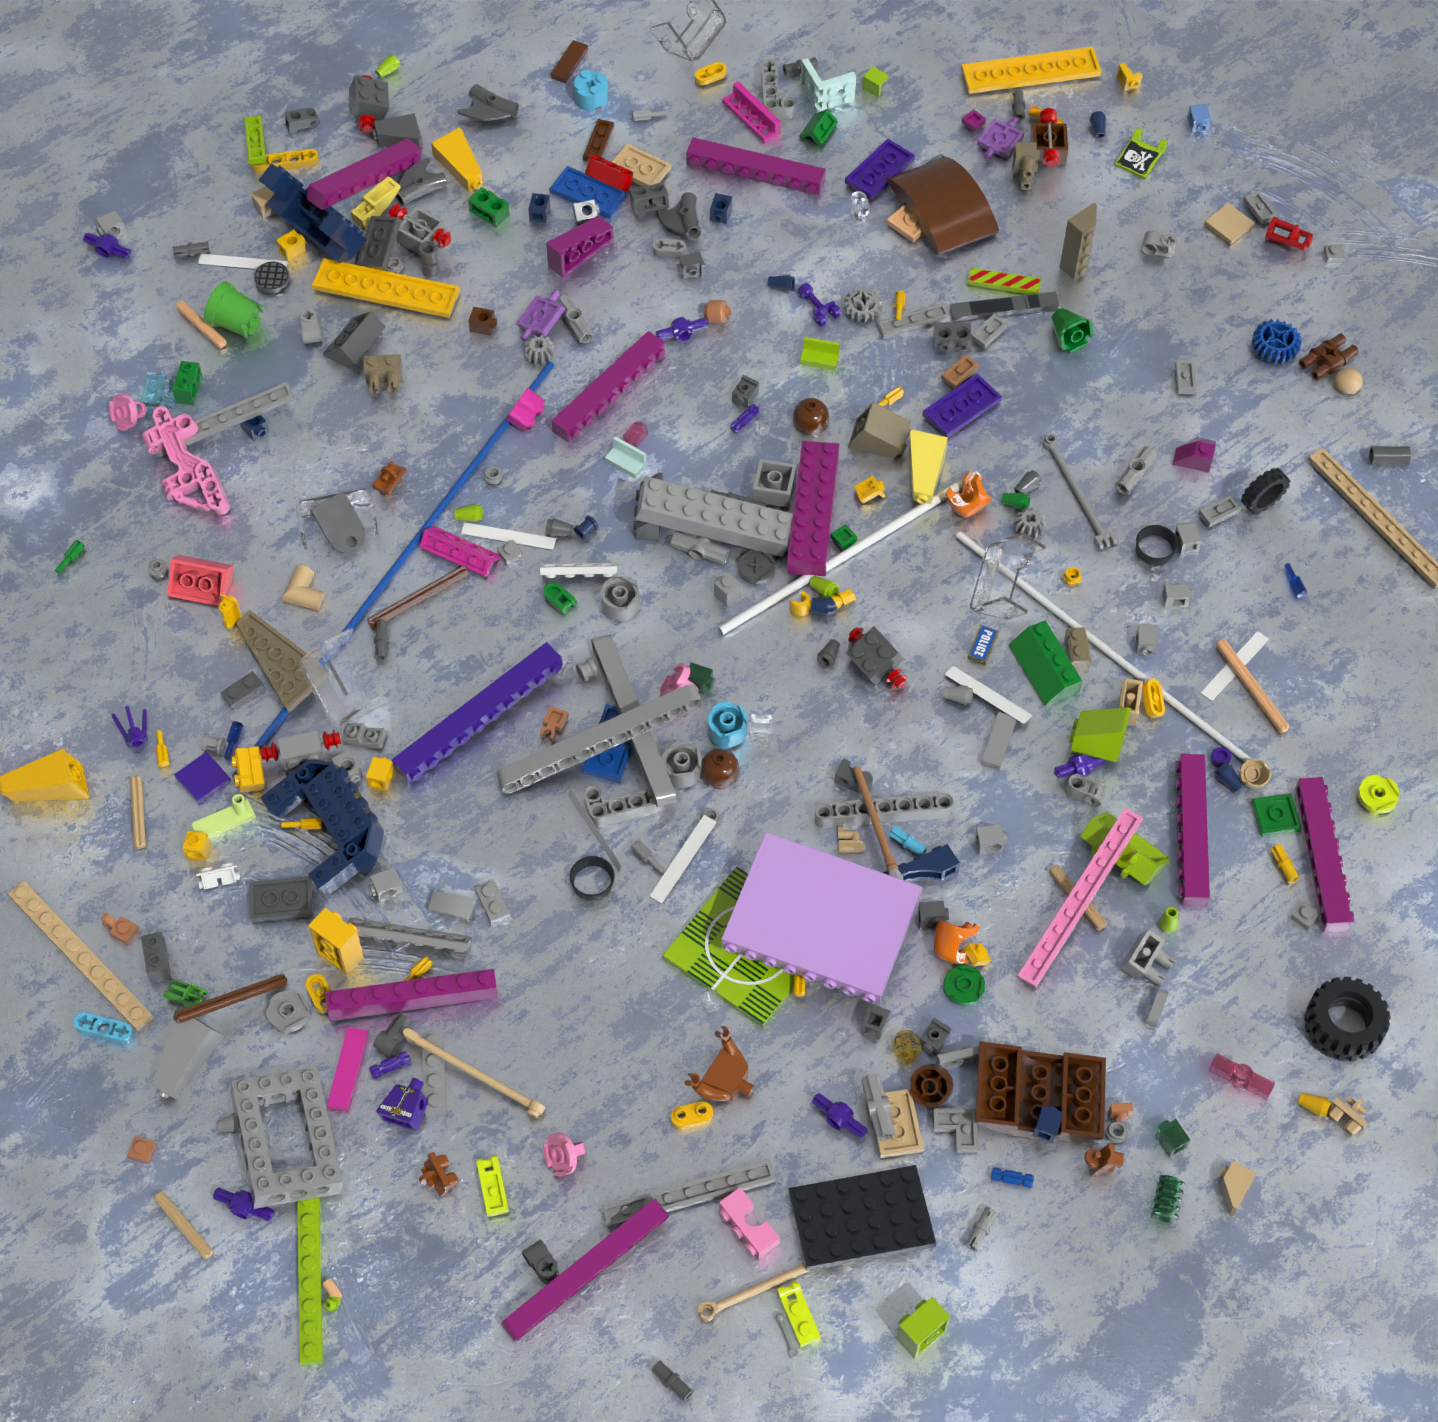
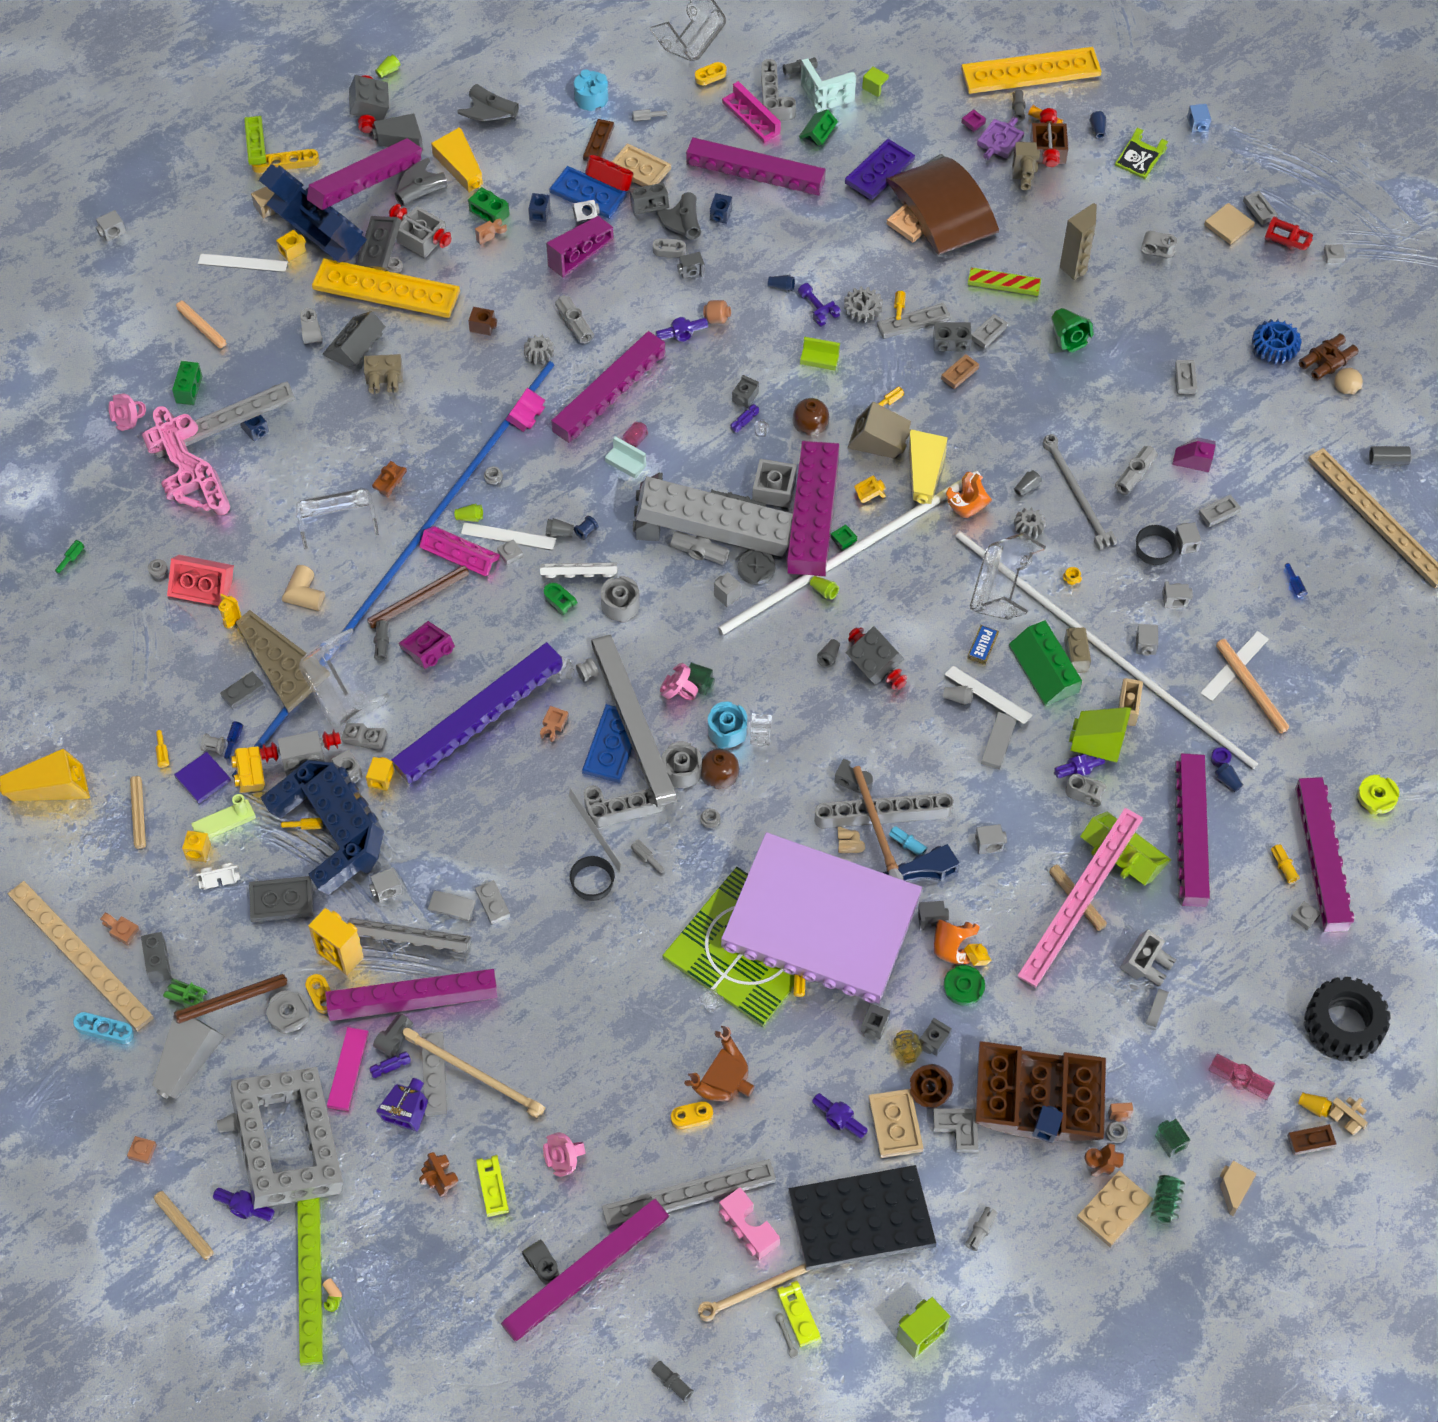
dark purple axle [83,233,132,259] -> none
dark purple plant [111,706,148,748] -> none
clear light blue plate [141,372,176,409] -> none
dark grey pin [172,241,210,258] -> none
bright green piece [204,281,264,338] -> none
tile [254,261,290,294] -> none
dark grey leg [285,108,320,135] -> none
dark grey tile [310,491,365,553] -> none
light yellow slope [351,176,401,230] -> none
yellow axle [403,956,433,981] -> none
dark grey pin [419,241,440,278] -> none
light grey beam [496,684,702,794] -> none
medium lavender plate [516,290,565,342] -> none
reddish brown tile [551,40,588,83] -> none
white sticker [650,815,716,903] -> none
yellow piece [789,589,856,617] -> none
clear beam [851,191,871,222] -> none
light grey piece [861,1073,895,1141] -> none
dark purple plate [922,374,1002,437] -> none
light grey plate [936,1045,979,1069] -> none
tile [950,291,1059,322] -> none
blue axle [991,1167,1034,1187] -> none
green cone [1001,492,1030,511] -> none
yellow bracket [1116,63,1142,90] -> none
yellow plate [1142,678,1165,718] -> none
lime cone [1158,907,1179,933] -> none
tan hair [1239,759,1271,789] -> none
black tyre [1241,468,1290,514] -> none
green tile [1251,793,1302,837] -> none
none -> magenta plate [398,621,455,669]
none -> nougat plate [475,219,507,244]
none -> tan plate [1077,1170,1153,1248]
none -> reddish brown plate [1287,1124,1337,1156]

